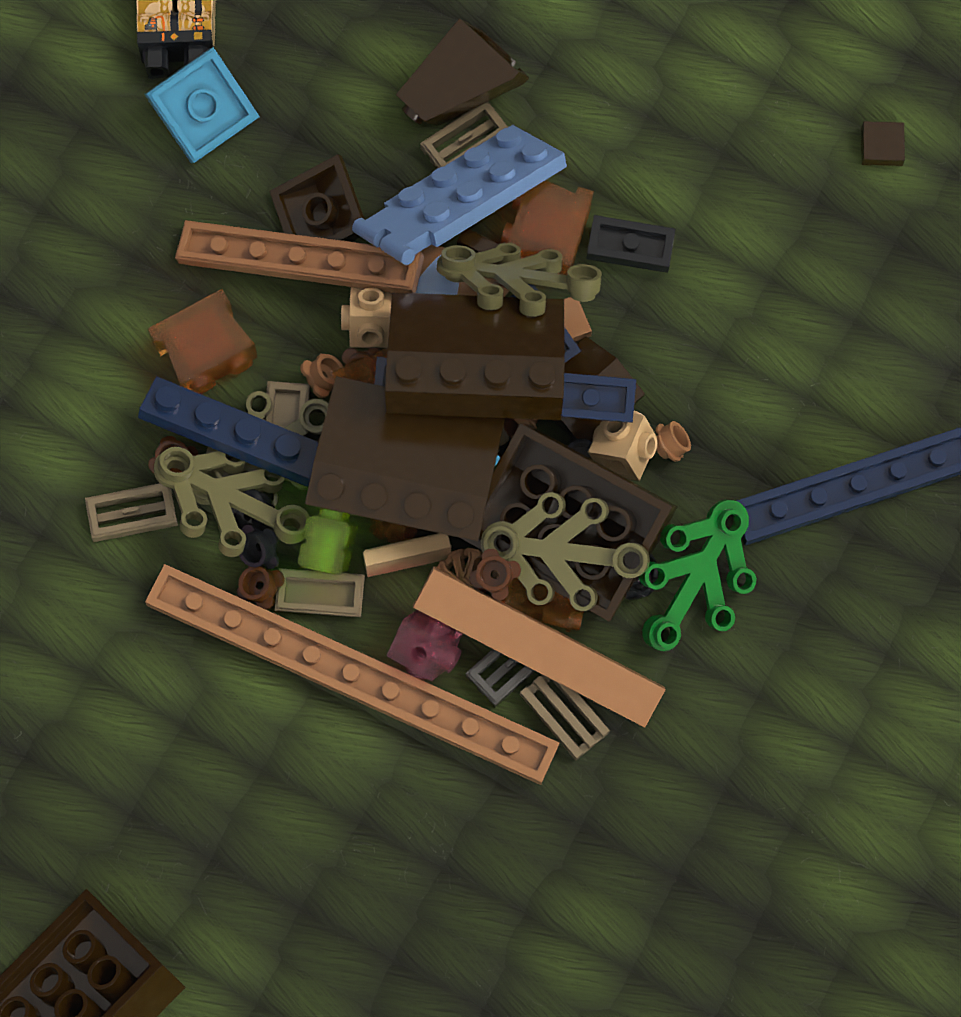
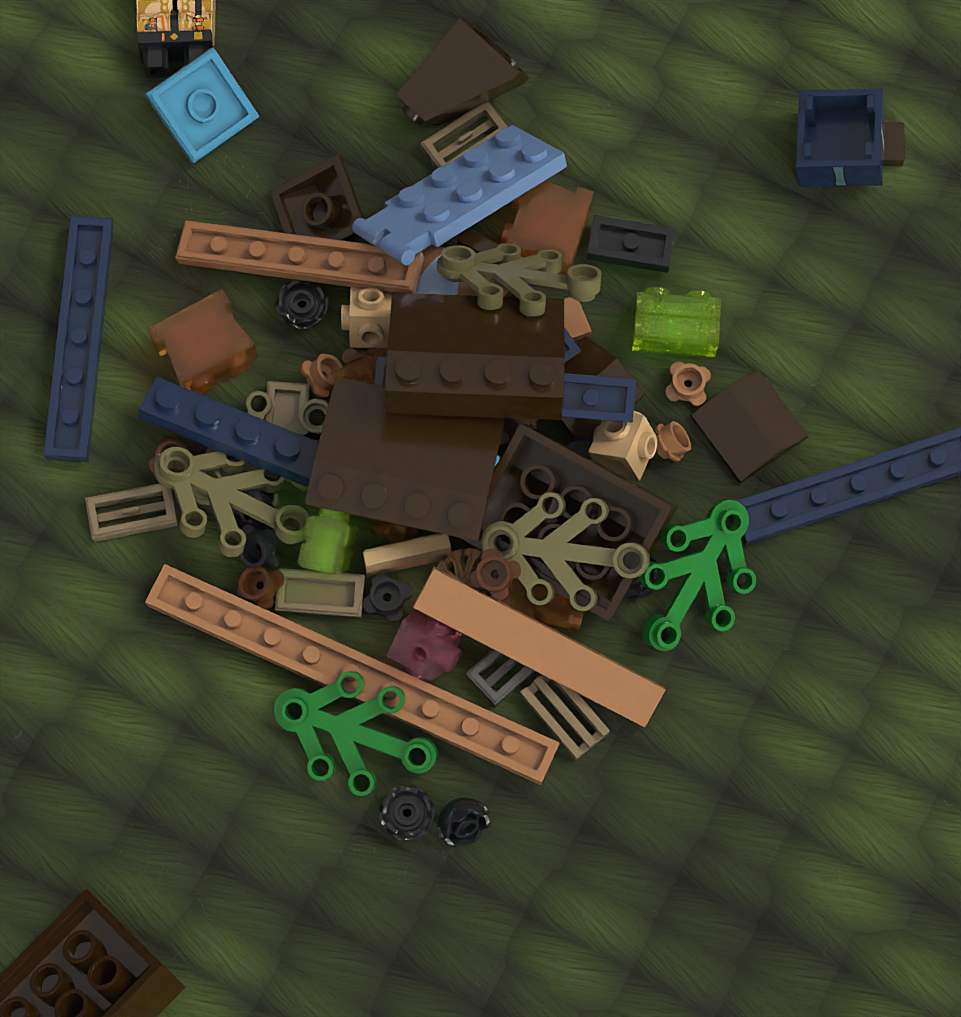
none -> dark blue plate [44,216,114,462]
none -> green plant [274,671,438,796]
none -> black plate [275,280,329,330]
none -> black plate [363,573,412,622]
none -> black plate [379,785,435,840]
none -> black plate [437,797,490,847]
none -> clear neon green brick [631,287,721,357]
none -> medium nougat plate [665,362,711,407]
none -> dark brown slope [690,370,809,484]
none -> dark blue container [796,89,885,187]

